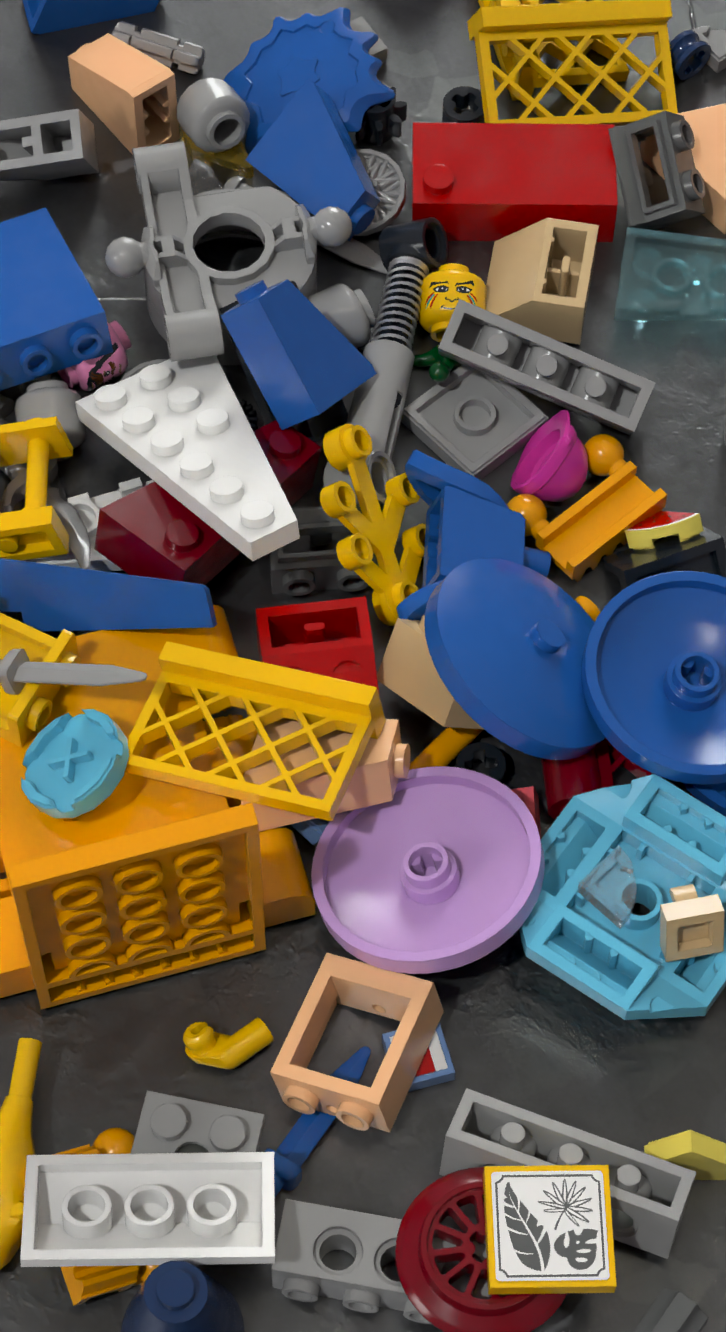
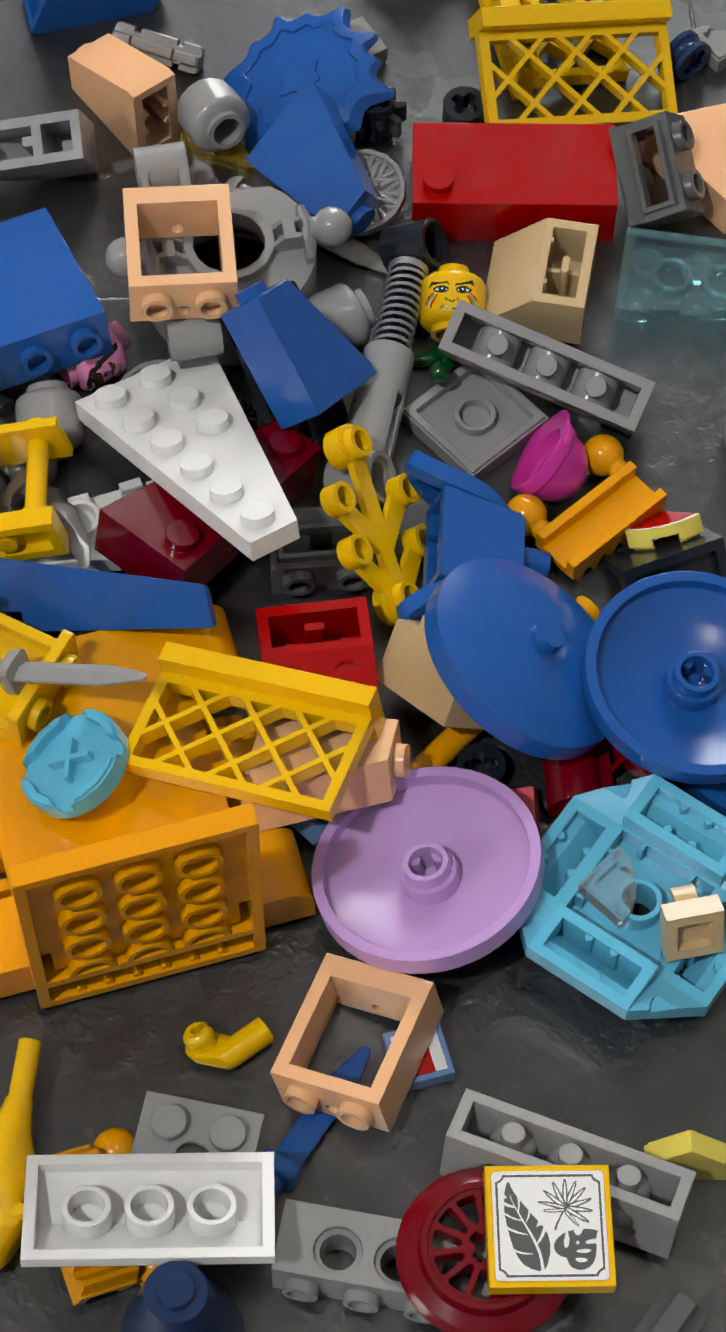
none -> light nougat window [122,184,238,322]

